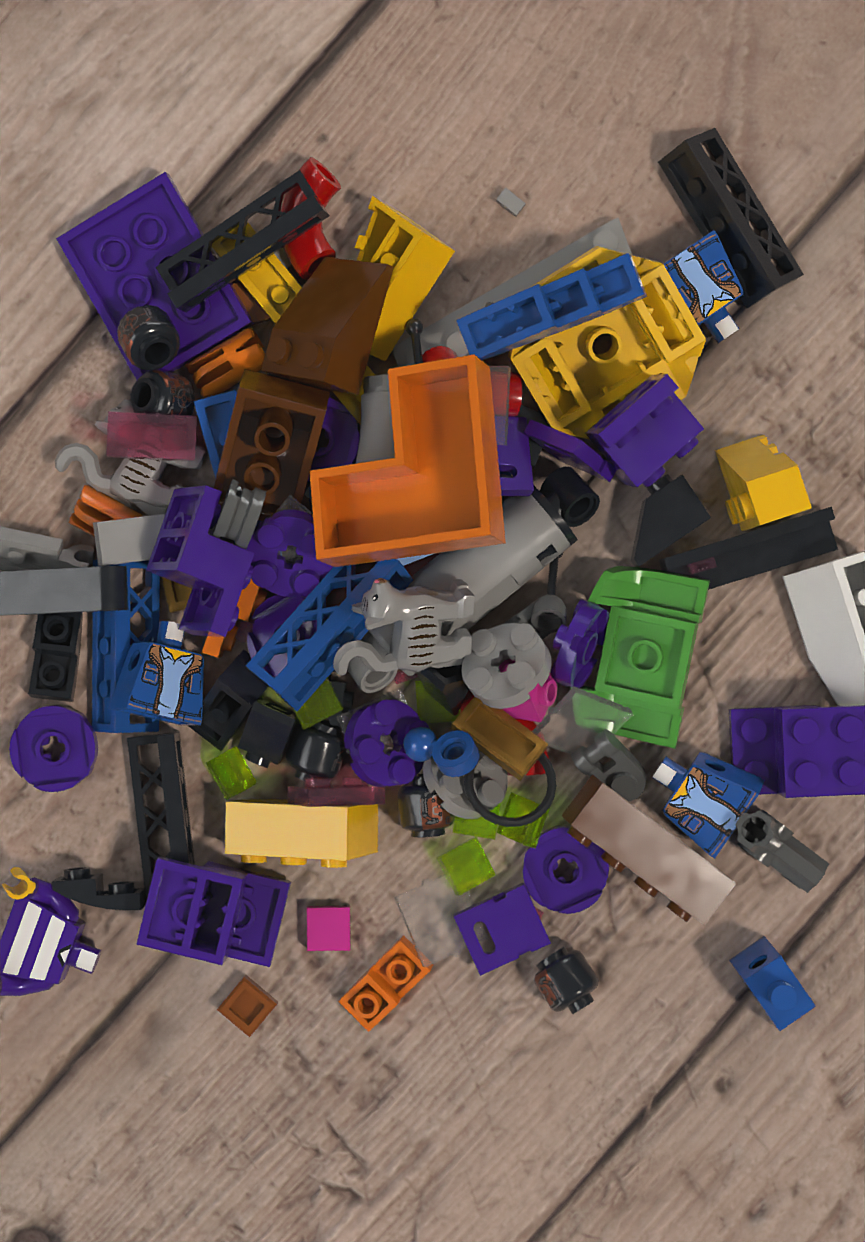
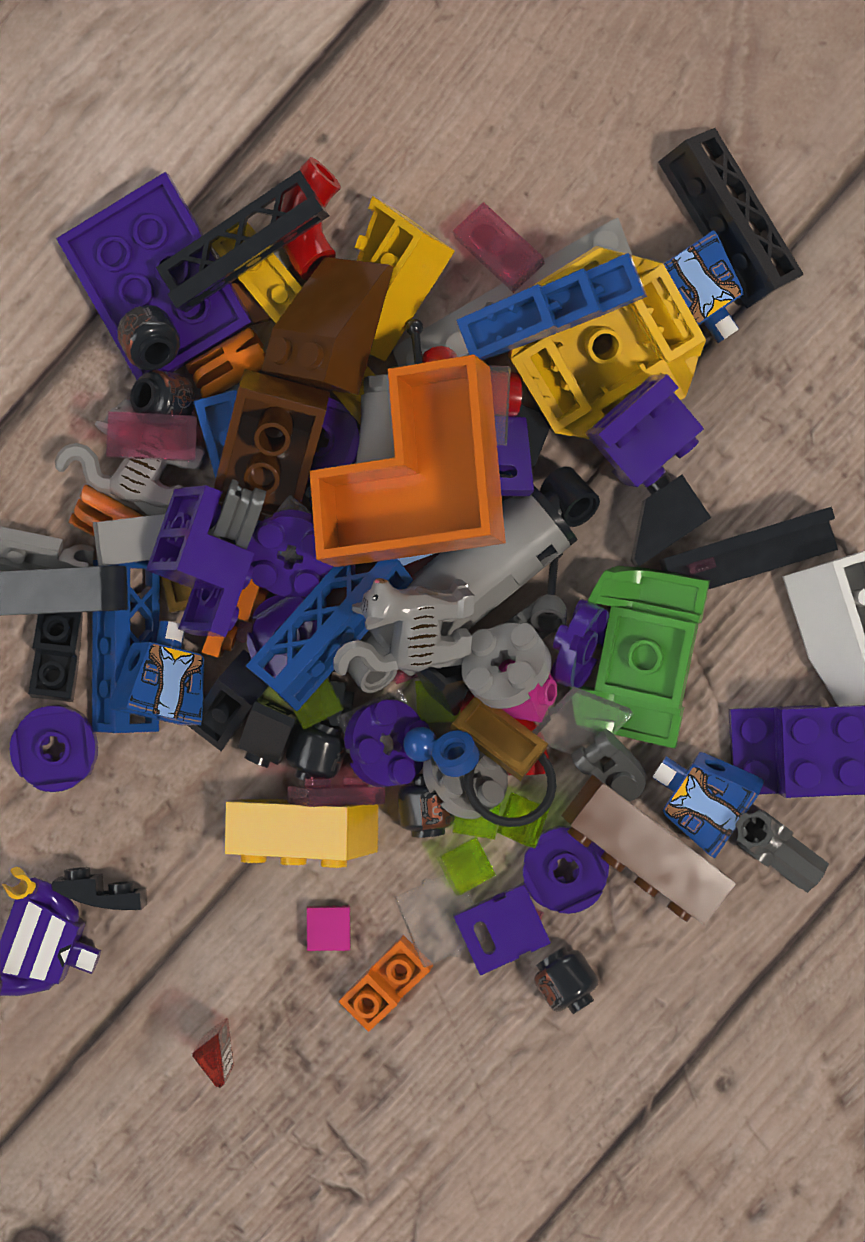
black fence [127,731,195,902] -> none
dark purple bracket [136,857,291,967] -> none
clear neon green tile [206,746,257,800] -> none
dark orange tile [217,975,278,1037] -> none
light grey piece [496,187,526,217] -> none
dark purple piece [524,419,617,482] -> none
yellow wedge [715,434,812,531] -> none
blue torso [729,936,816,1031] -> none
none -> clear red slope [192,1018,234,1088]
none -> clear pink plate [453,202,545,293]

